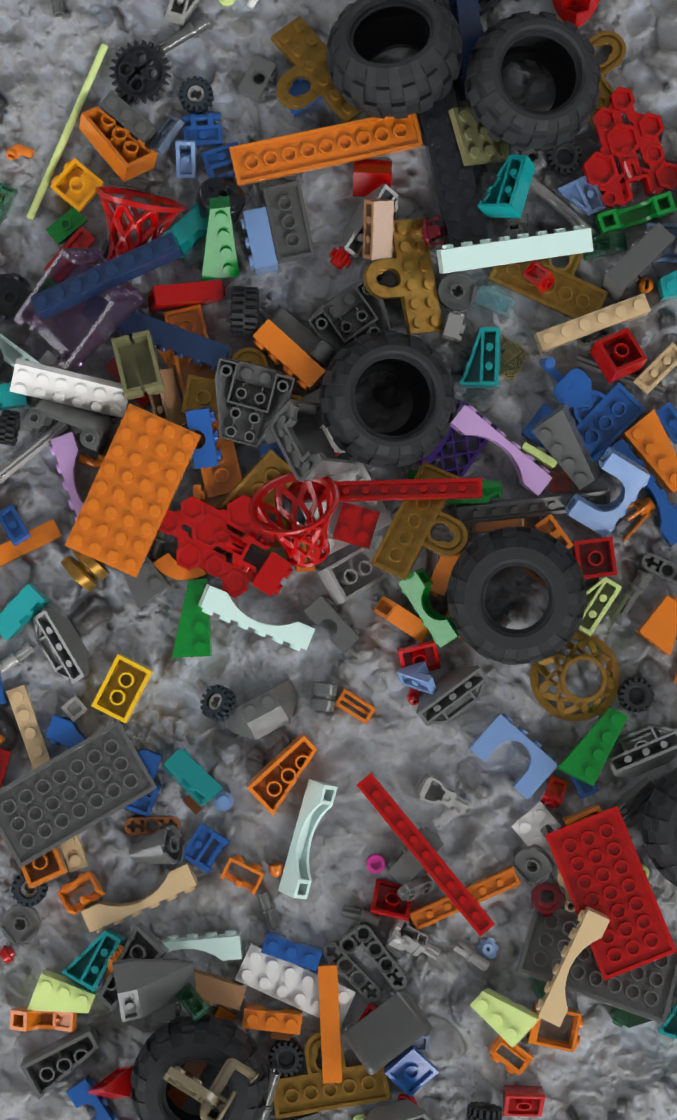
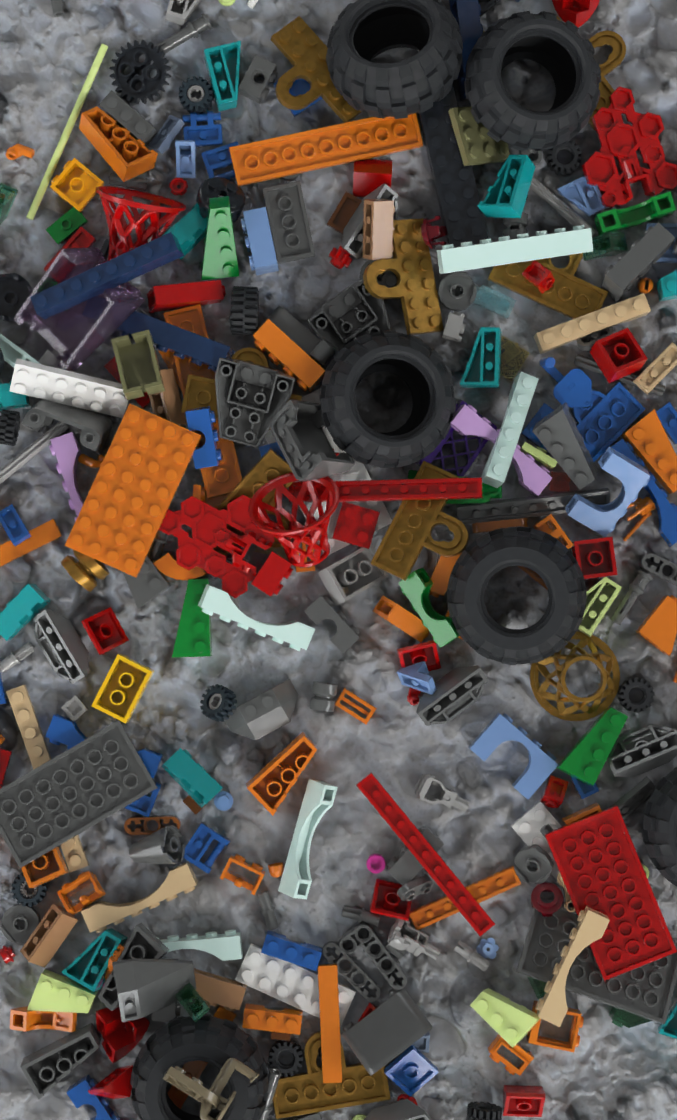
none -> medium nougat brick [20,903,78,968]
none -> red slope [81,607,129,655]
none -> red brick [96,1007,150,1063]
none -> red plate [169,177,188,196]
none -> teal wedge [204,41,241,112]
none -> reddish brown tile [327,192,362,235]
none -> light aqua arch [481,372,539,488]

